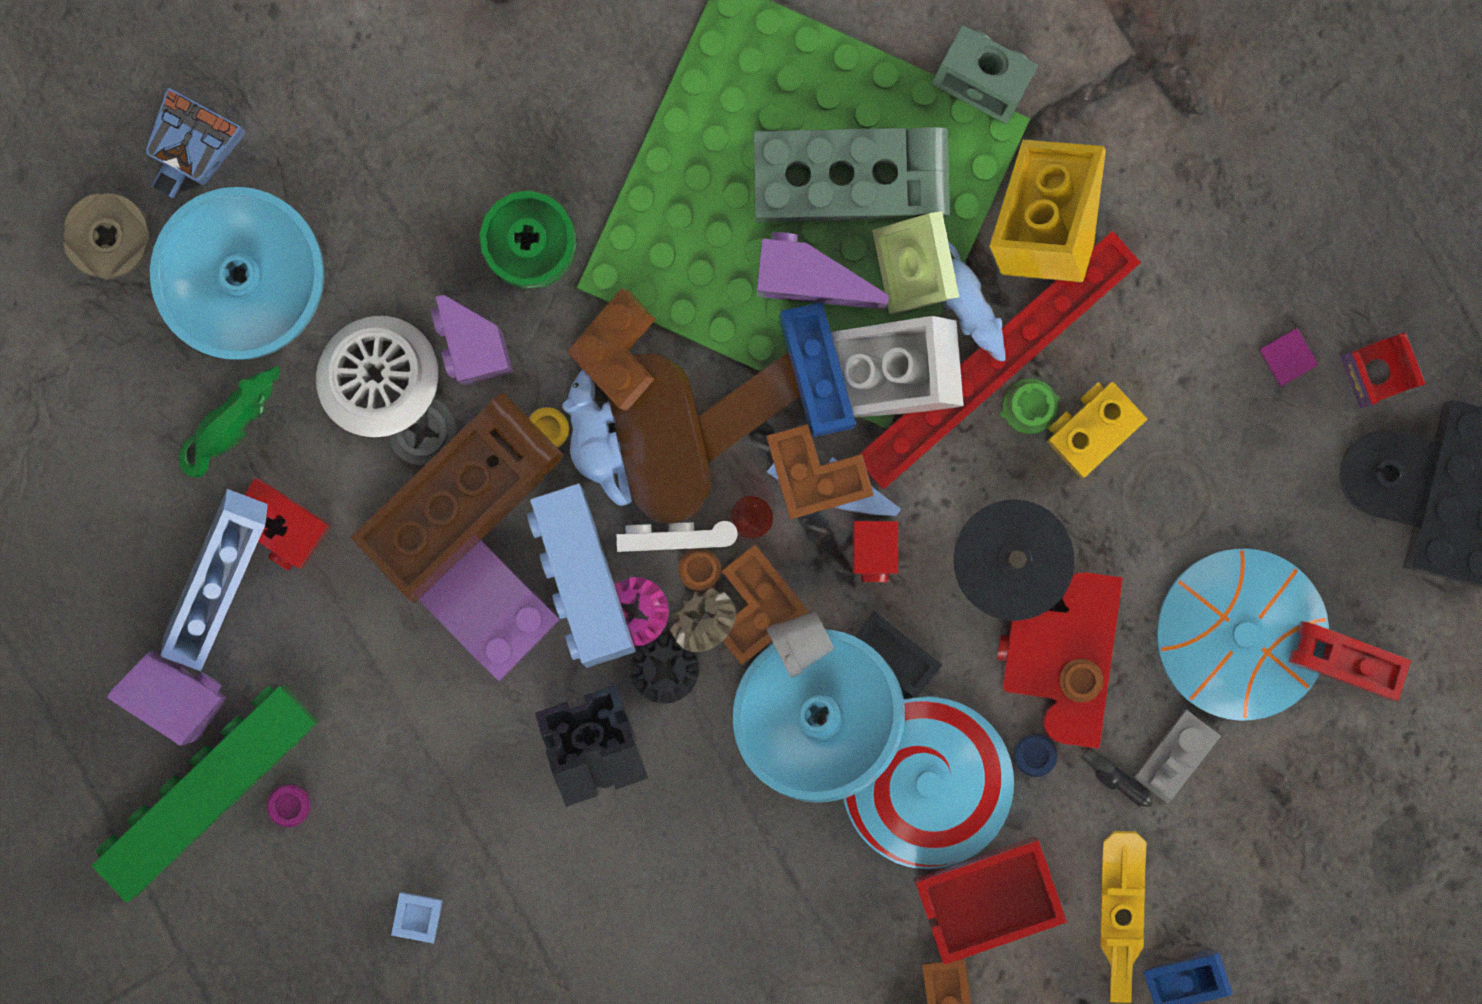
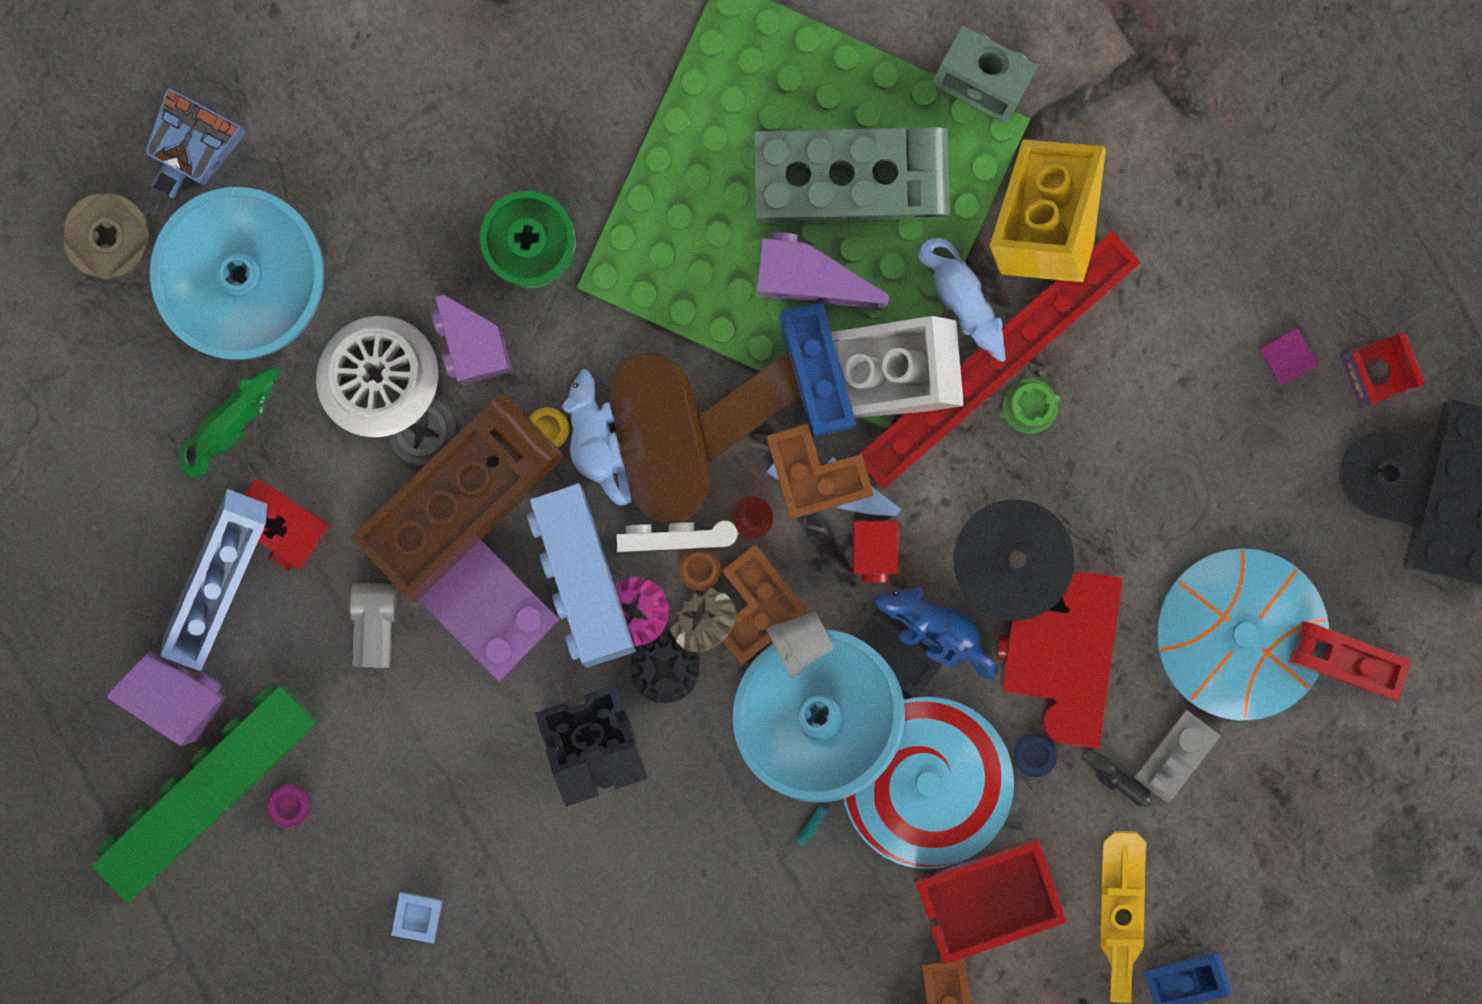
dark orange plate [567,288,656,411] -> none
yellowish green plate [872,212,959,314] -> none
yellow brick [1046,381,1148,479] -> none
dark orange plate [1059,659,1103,702] -> none
none -> light grey piece [350,582,397,668]
none -> teal leg [796,805,830,847]
none -> blue animal [875,586,998,680]

